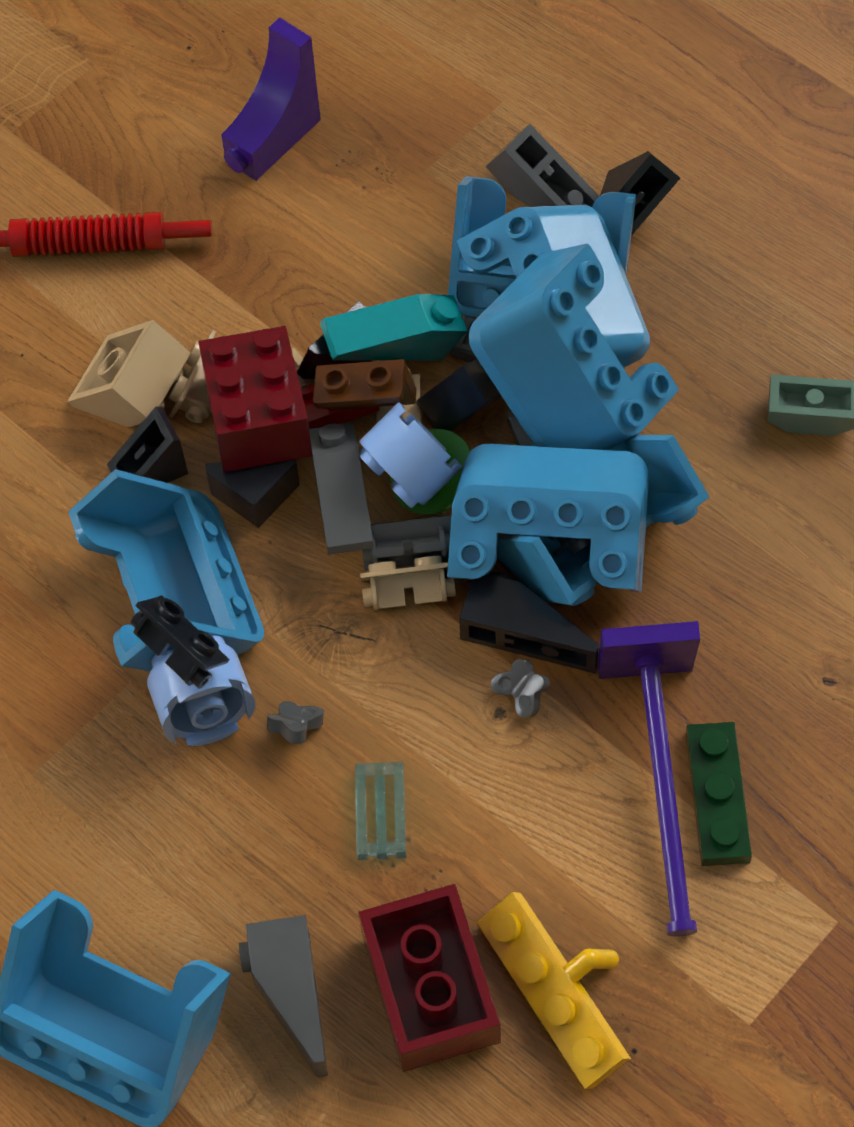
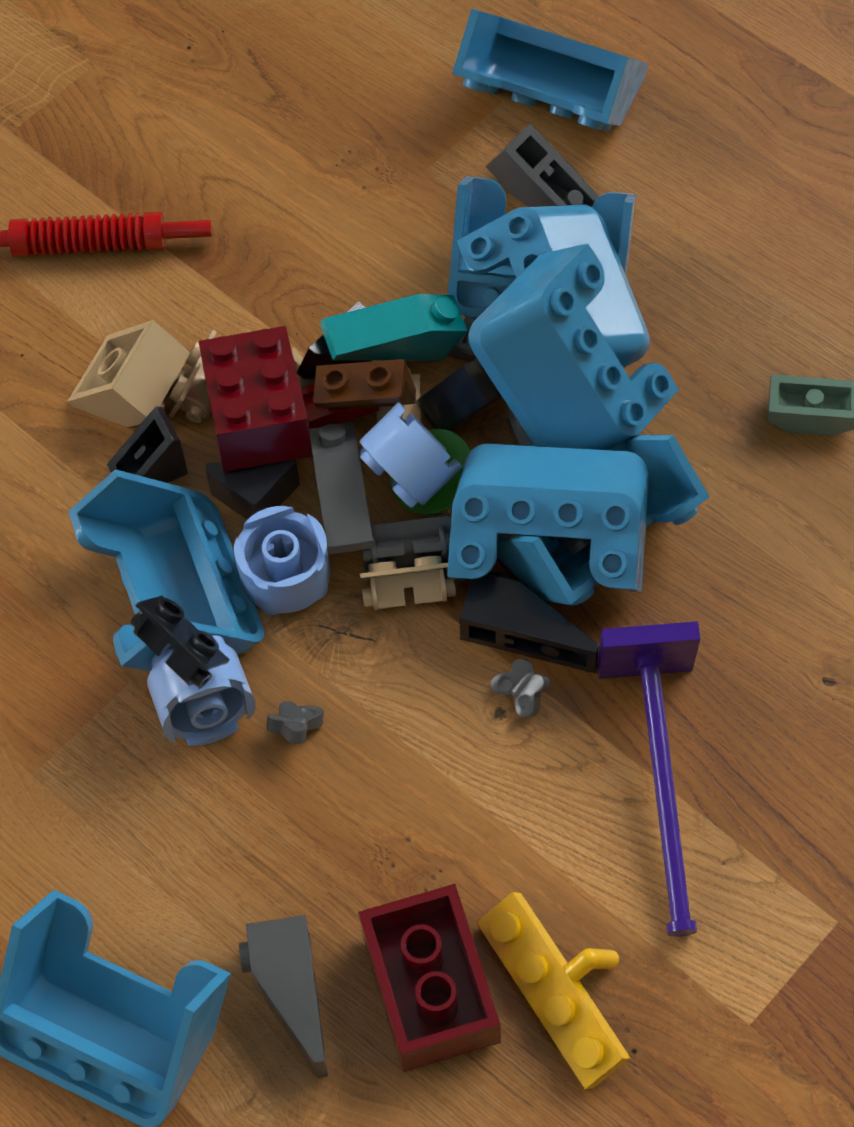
dark purple arch [221,17,321,181] -> none
clear light blue tile [355,762,406,860] -> none
black slope [600,151,680,235] -> none
dark green plate [686,722,752,866] -> none
none -> light blue brick [234,506,331,615]
none -> dark azure windscreen [452,9,649,131]

